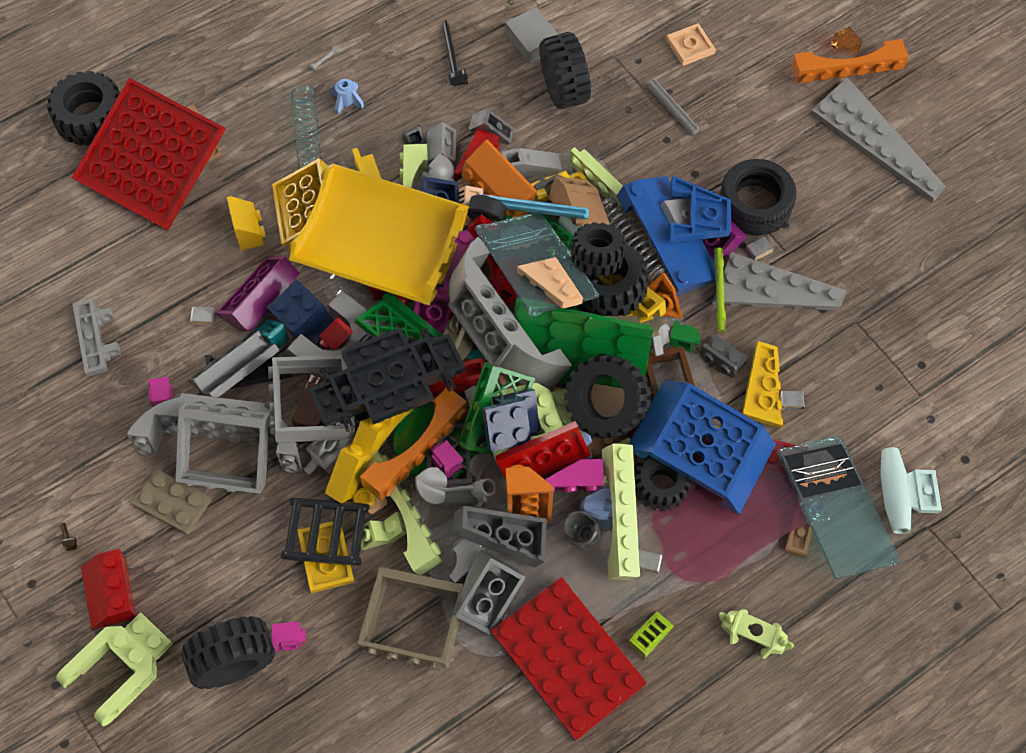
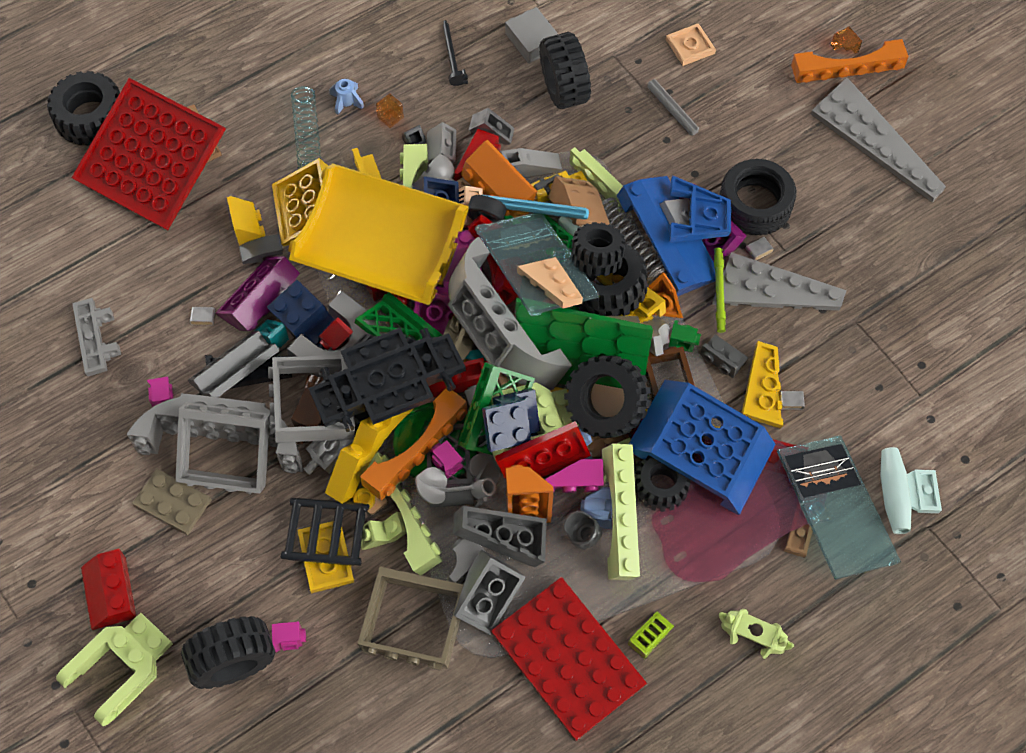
dark brown hand [60,523,77,551] -> none
light grey hinge [310,45,340,71] -> none
flat silver piece [639,550,662,574] -> none
none -> dark grey slope [239,234,283,264]
none -> clear orange panel [376,93,404,128]

